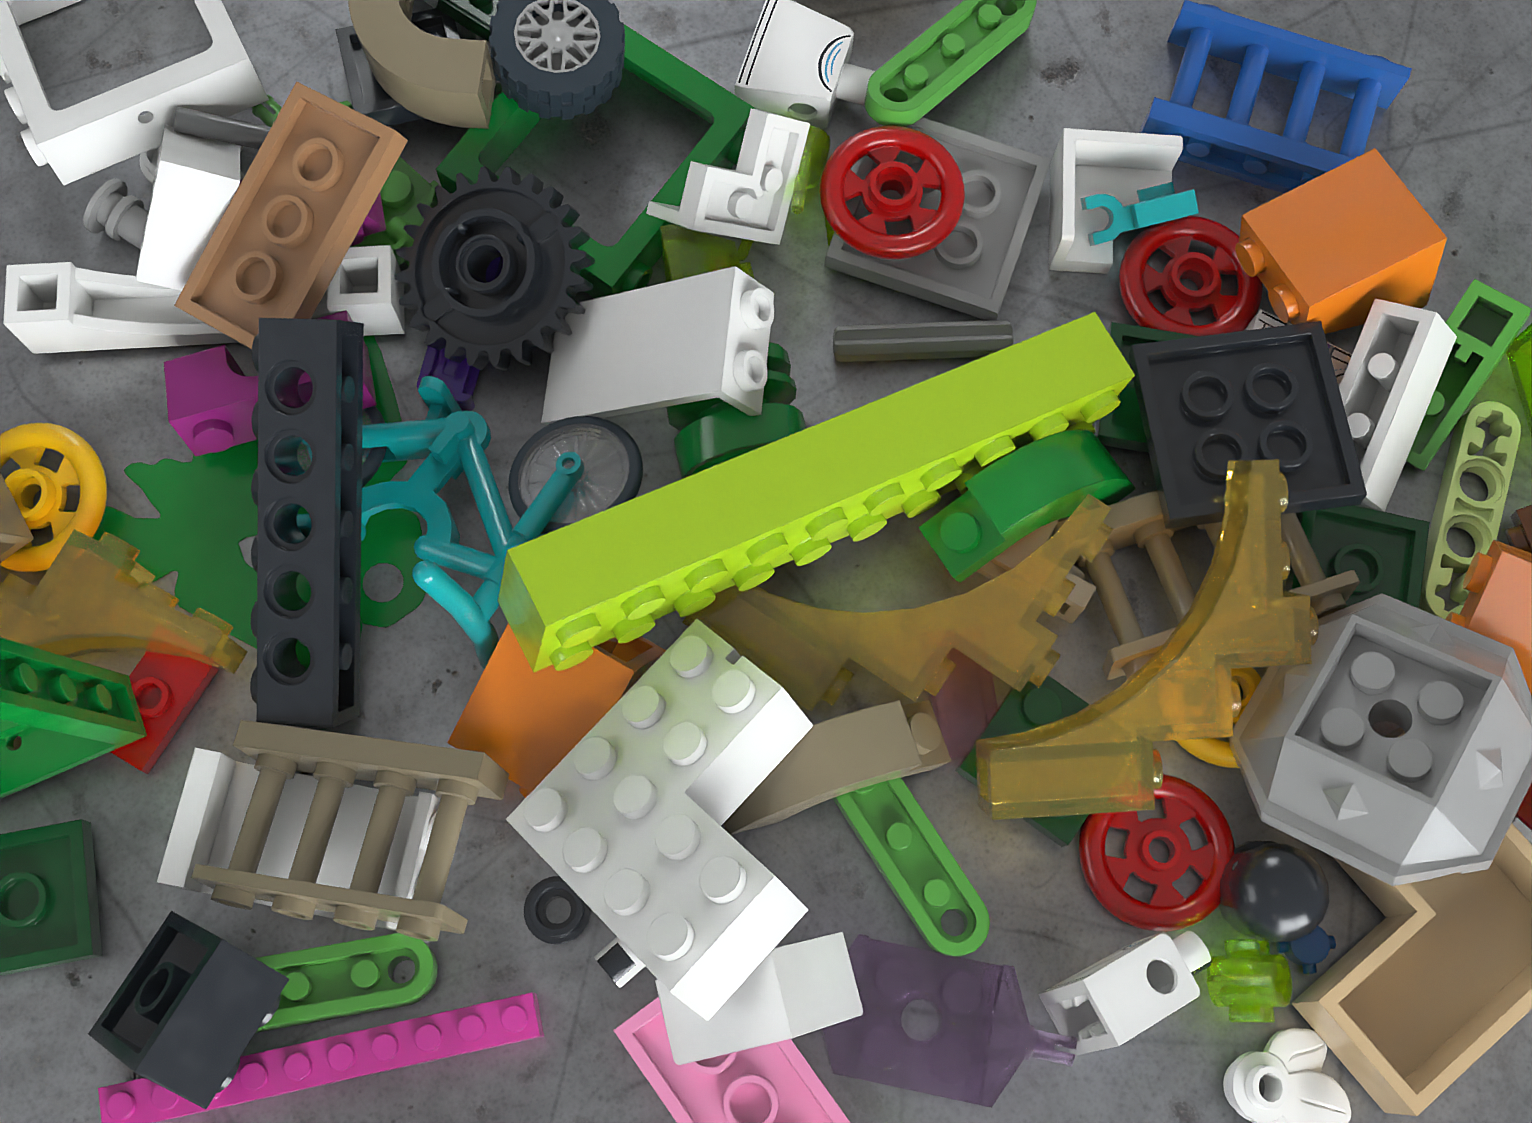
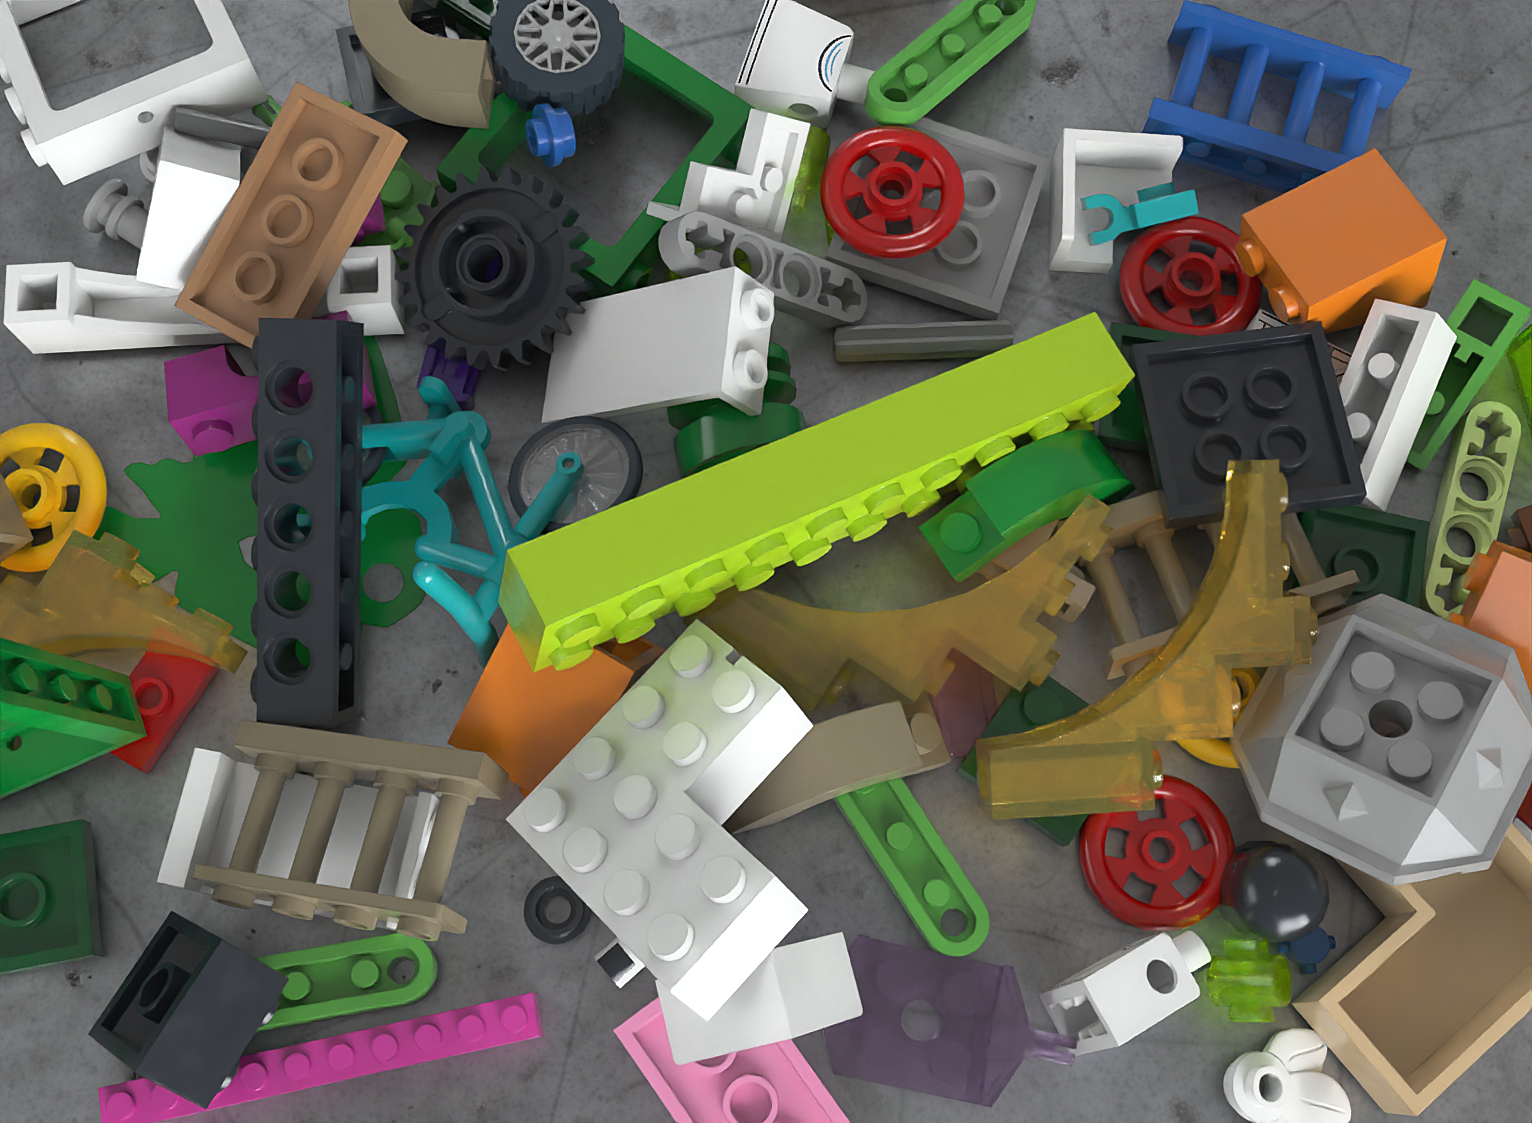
none -> blue plate [525,103,576,167]
none -> light grey beam [658,211,868,329]

